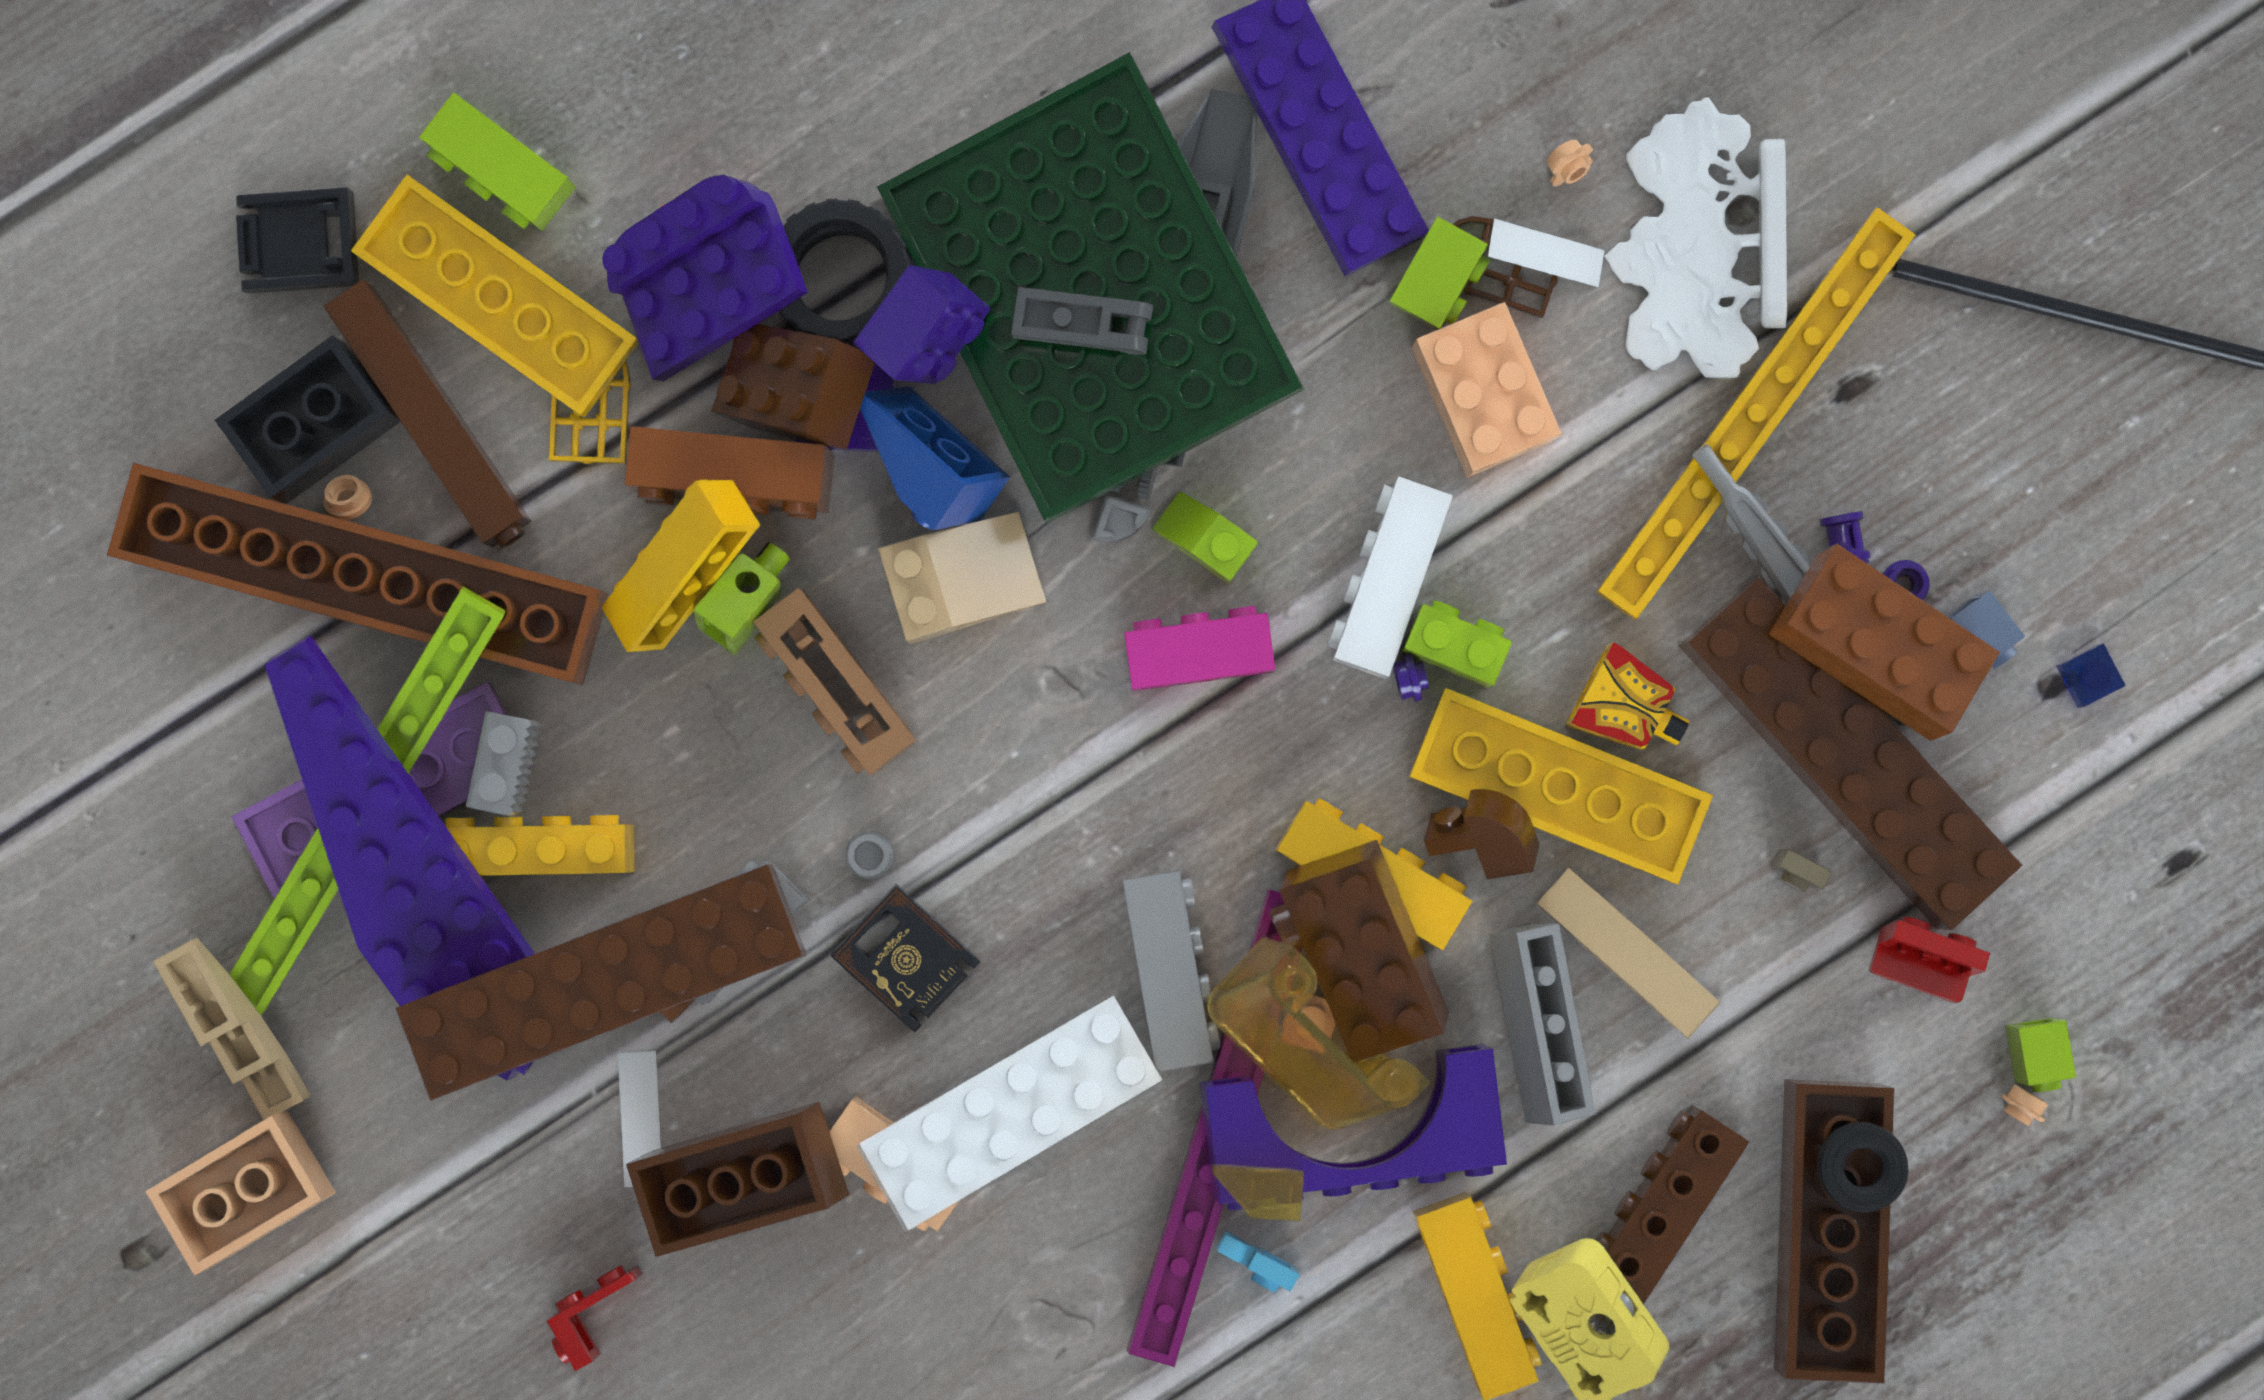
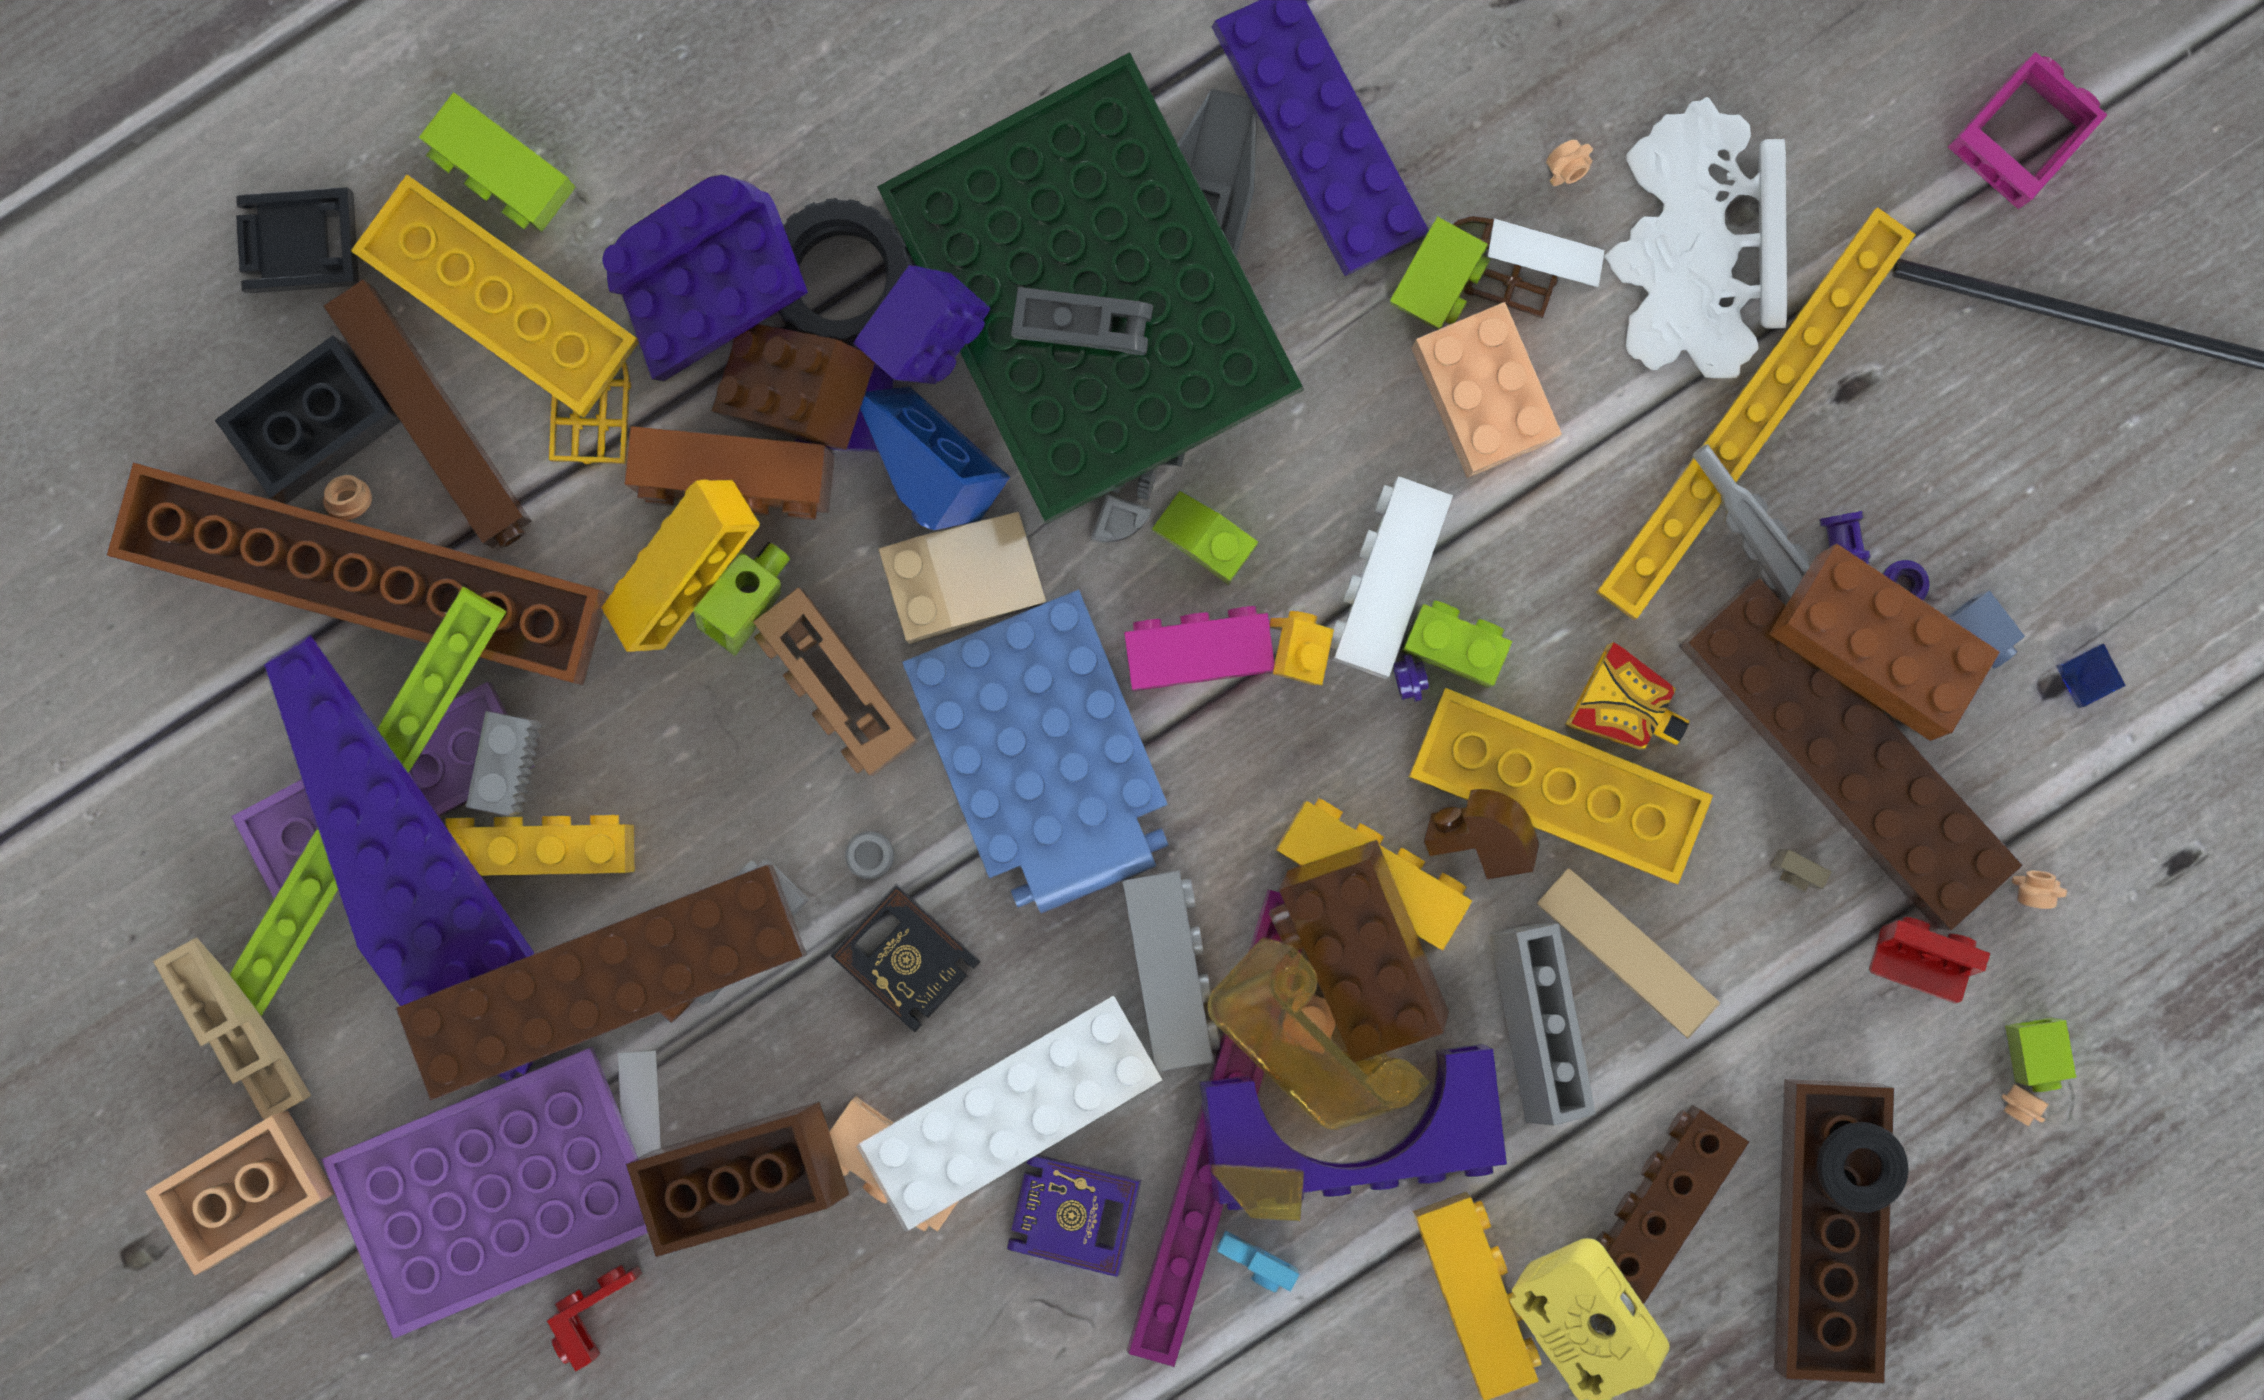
none -> medium lavender plate [321,1047,648,1339]
none -> medium blue plate [902,589,1169,914]
none -> dark purple container [1007,1155,1142,1277]
none -> yellow bracket [1269,611,1334,685]
none -> dark pink window [1948,52,2107,209]
none -> light nougat plate [2012,870,2067,909]

